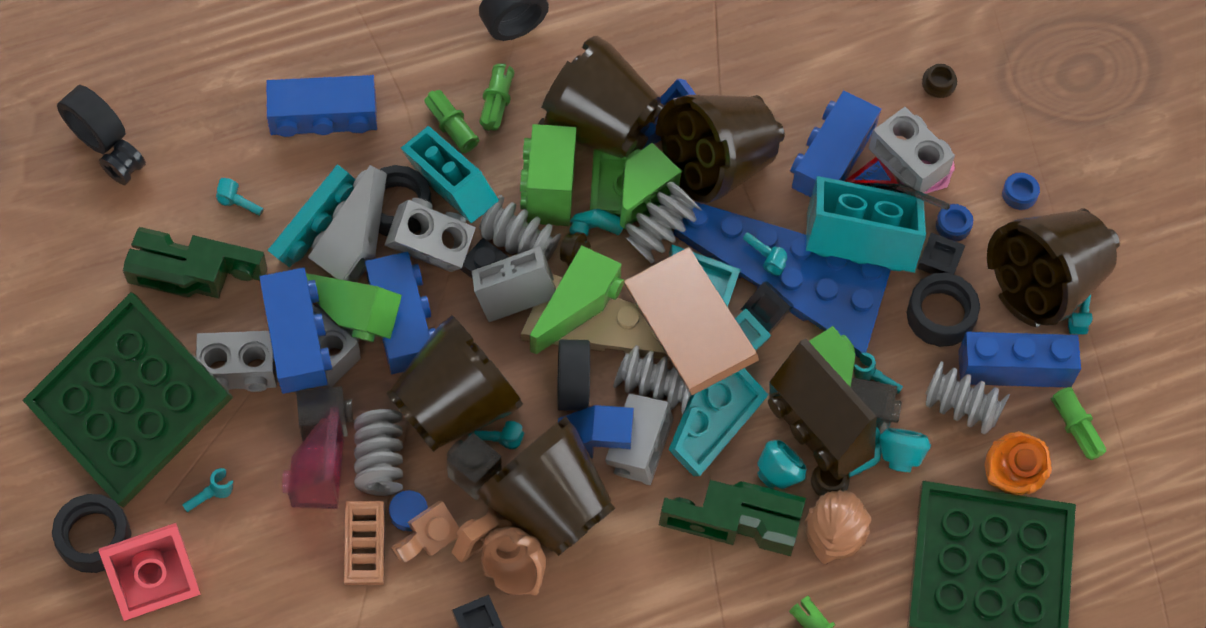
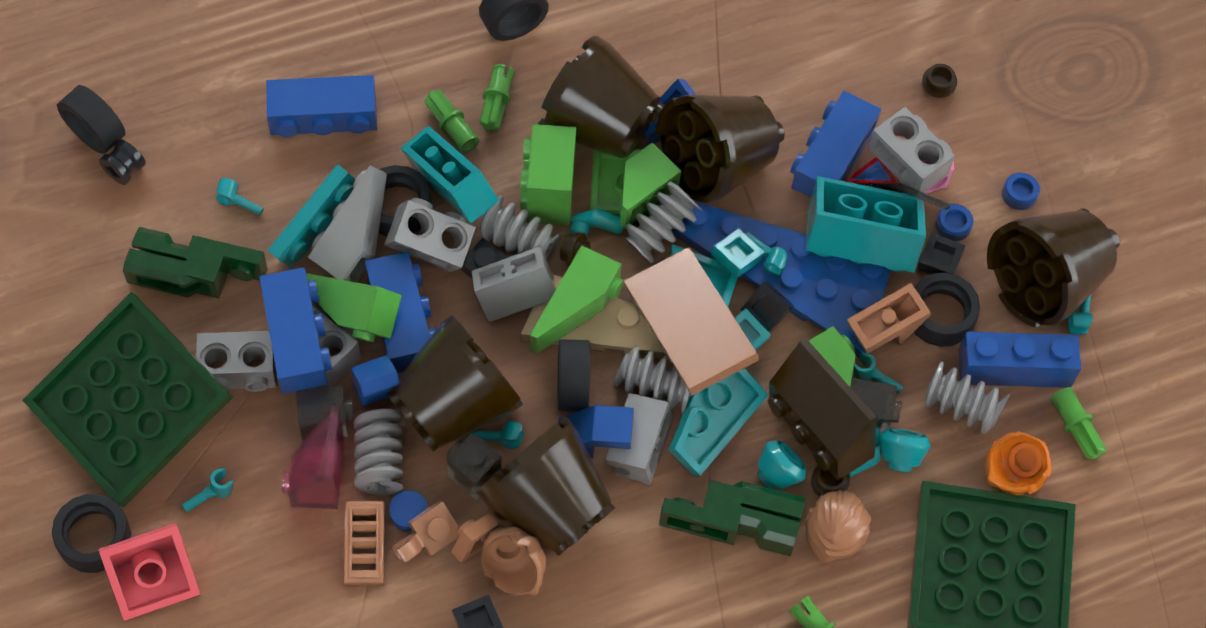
none -> blue slope [351,355,400,406]
none -> teal plate [711,229,765,278]
none -> nougat slope [847,283,931,354]

